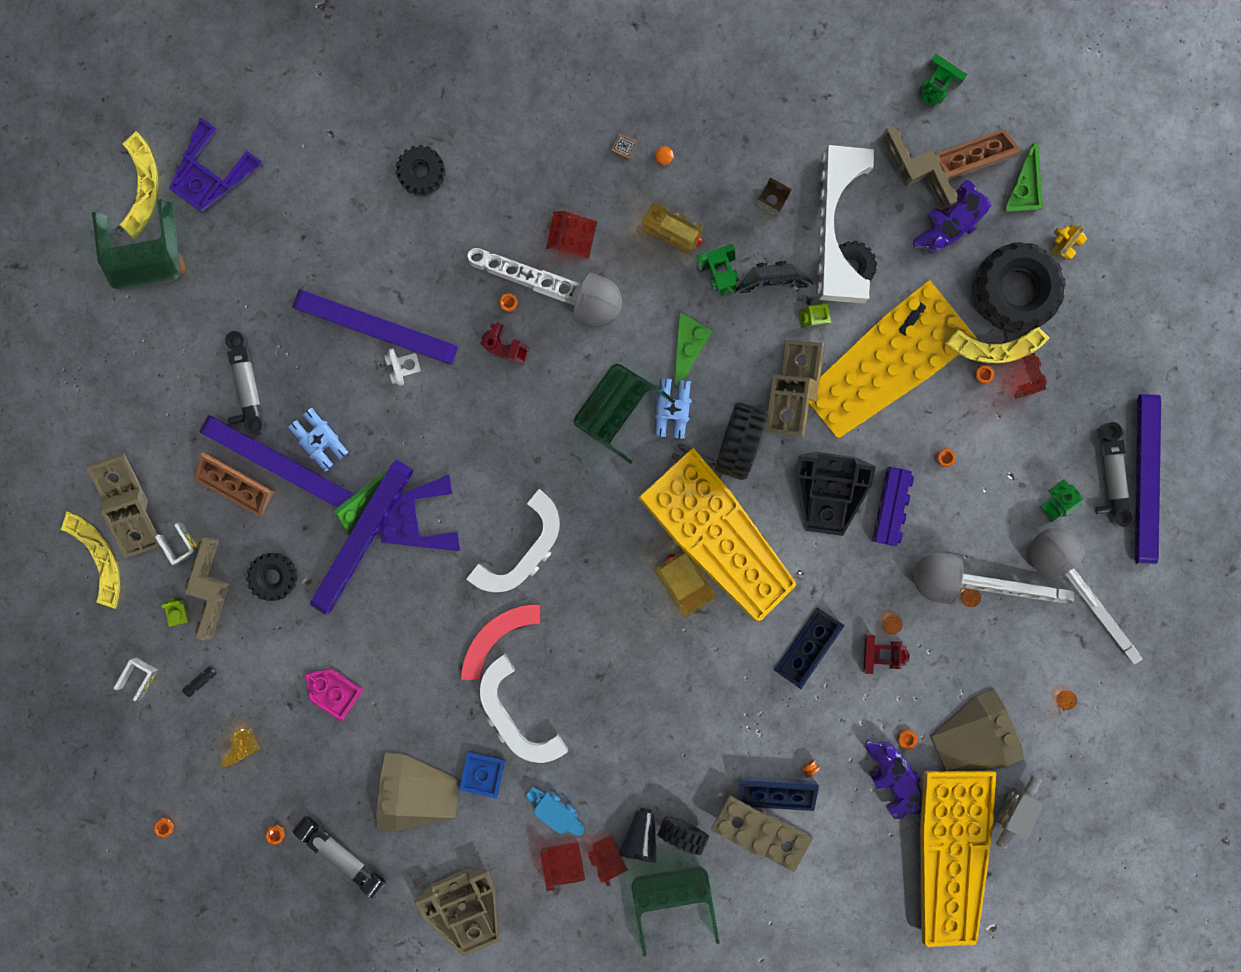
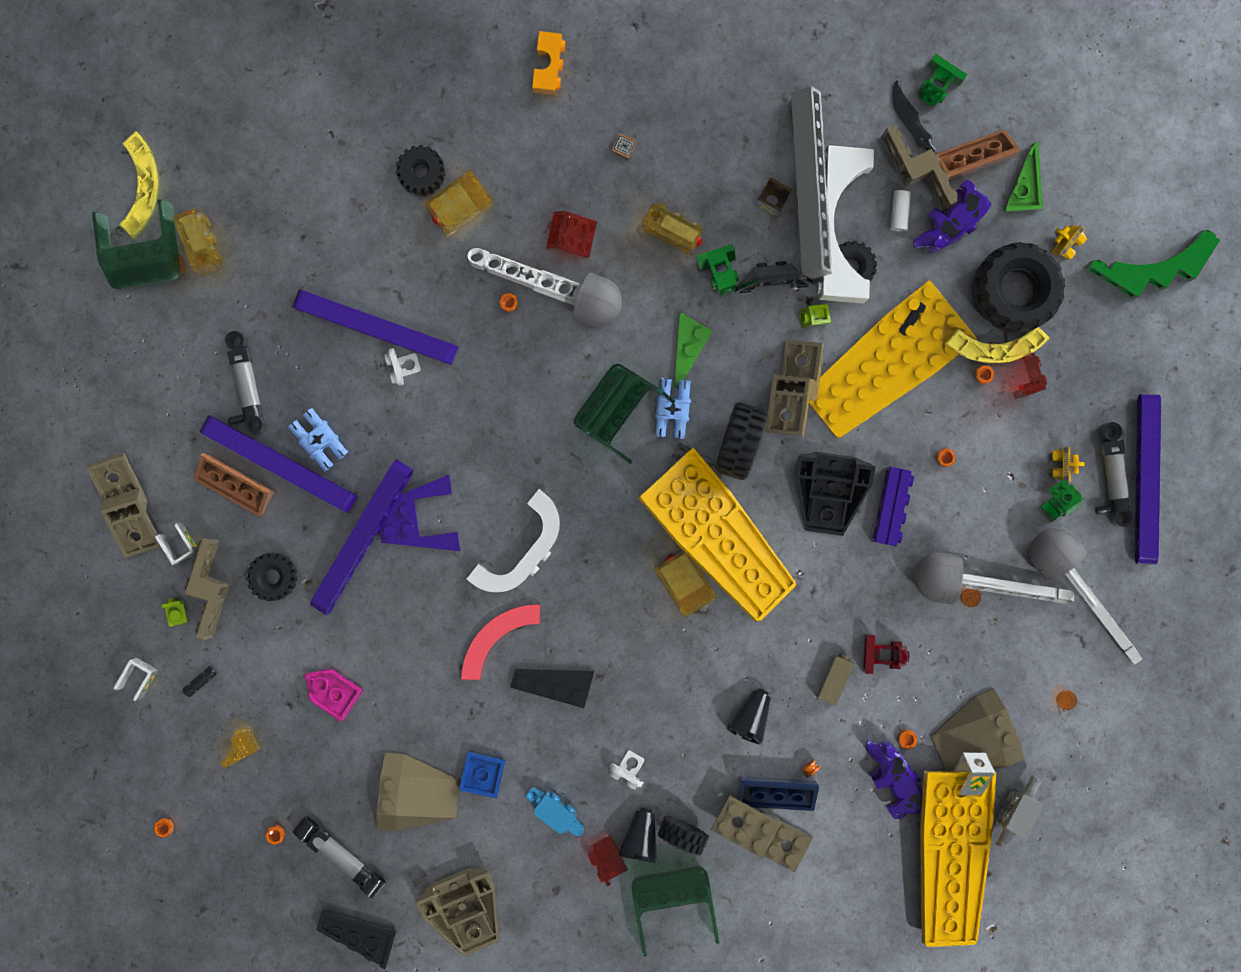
light yellow tile [60,511,120,609] -> none
dark purple wing [169,118,263,213] -> none
bright green wing [333,471,387,537] -> none
dark red tile [480,322,529,365] -> none
white arch [480,654,568,763] -> none
clear red bracket [540,842,585,891] -> none
orange tile [655,146,673,166] -> none
dark blue slope [774,607,845,689] -> none
clear orange tile [883,615,903,634] -> none
none -> clear yellow piece [173,208,224,276]
none -> black wing [316,910,397,970]
none -> clear yellow piece [424,169,495,238]
none -> black wing [510,669,594,708]
none -> light orange arch [532,31,566,95]
none -> white bracket [608,750,644,790]
none -> black cone [727,688,771,745]
none -> light grey brick [790,86,832,279]
none -> dark tan brick [816,653,854,706]
none -> white piece [890,190,911,232]
none -> black sword [893,80,937,152]
none -> piece [954,753,995,795]
none -> yellow hips [1052,447,1085,482]
none -> green arch [1085,230,1220,299]

